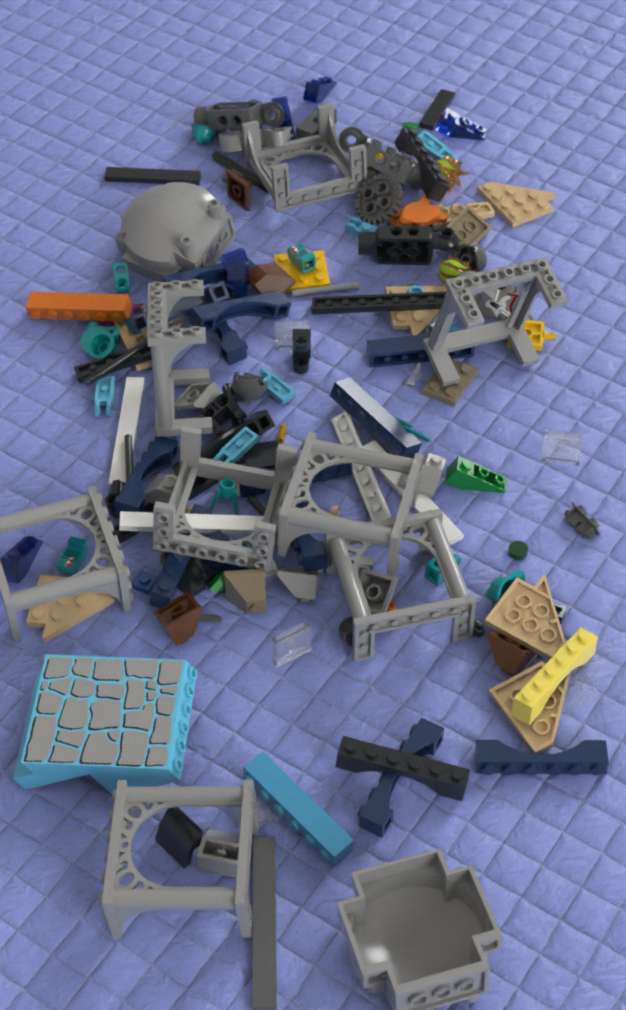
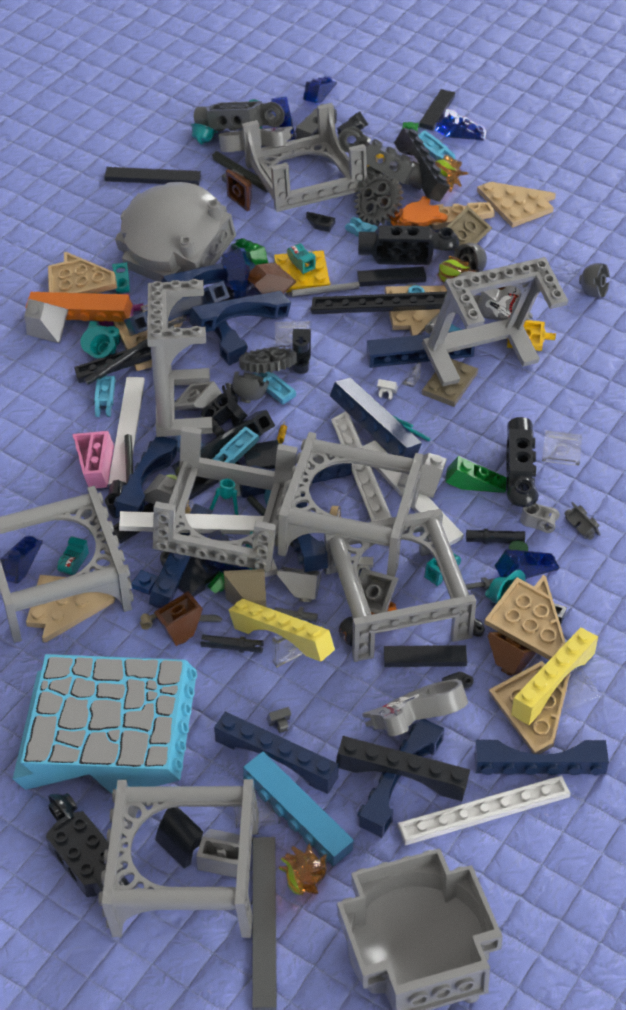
none -> light grey slope [24,299,68,343]
none -> black brick [46,793,130,897]
none -> tan wing [48,252,117,293]
none -> bright pink wedge [72,431,114,489]
none -> dark tan hand [140,613,157,630]
none -> black pin [201,634,264,653]
none -> dark blue arch [214,711,338,794]
none -> light yellow arch [228,599,335,662]
none -> green slope [230,238,269,265]
none -> dark grey gear [239,347,297,373]
none -> dark grey tile [267,707,292,733]
none -> dark grey piece [274,606,318,622]
none -> clear orange hair [279,843,327,895]
none -> black tile [306,211,335,232]
none -> black piece [337,111,368,135]
none -> black tile [357,266,426,287]
none -> light grey animal [362,680,468,736]
none -> white tile [377,379,398,400]
none -> black tile [384,645,467,667]
none -> white tile [397,775,570,846]
none -> black arm [442,671,474,688]
none -> dark grey piece [465,577,495,591]
none -> black pin [466,529,525,544]
none -> clear blue slope [494,549,560,579]
none -> black brick [506,417,539,507]
none -> light grey piece [520,503,560,533]
none -> dark grey cylinder [579,263,610,298]

